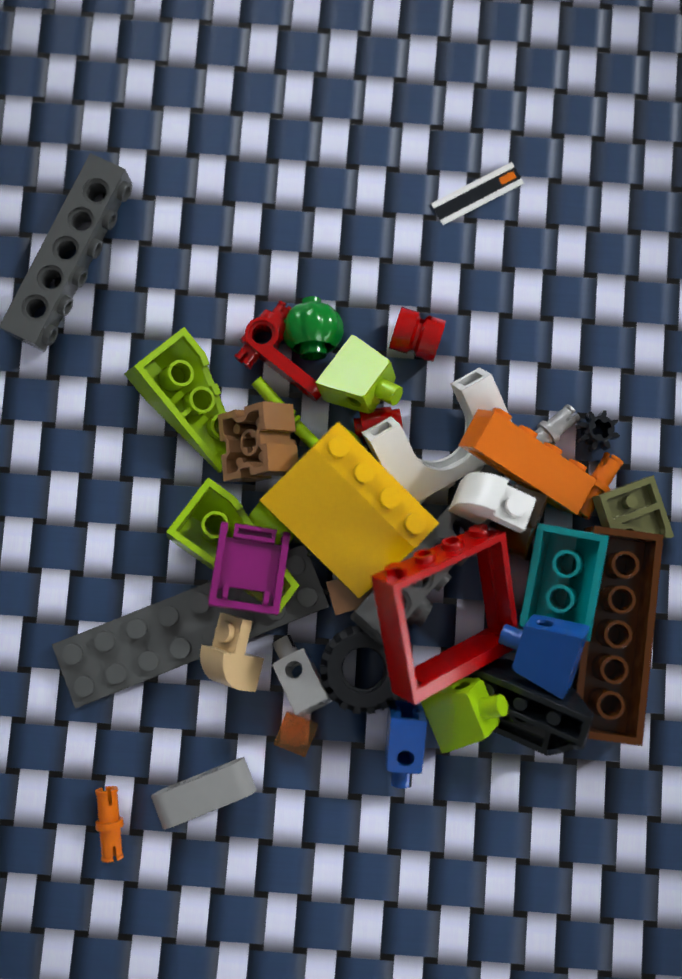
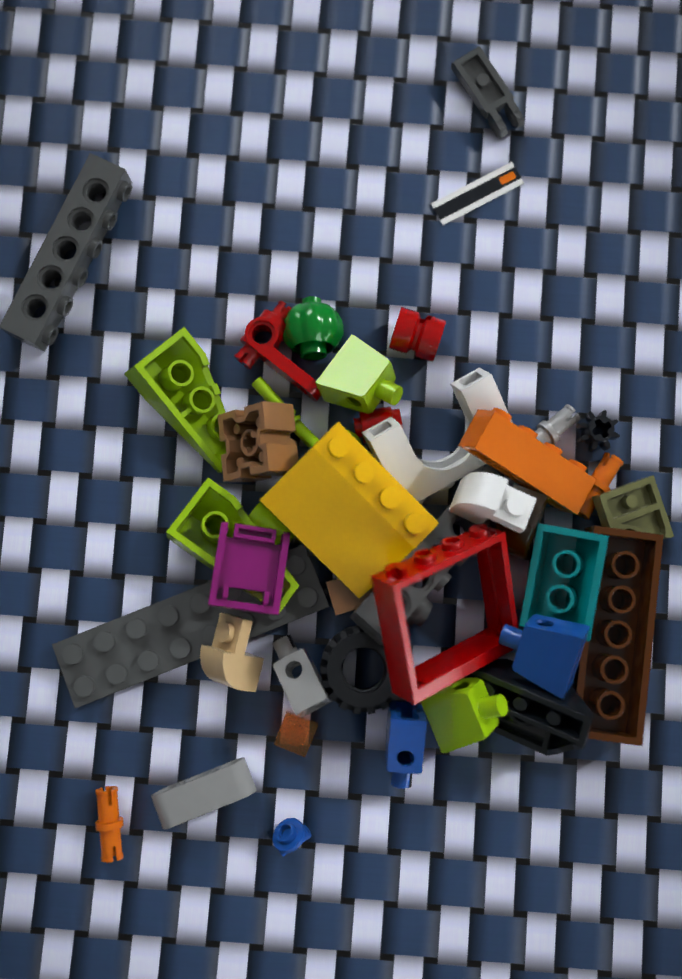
none -> blue plate [272,818,312,857]
none -> dark grey hinge [451,46,525,139]

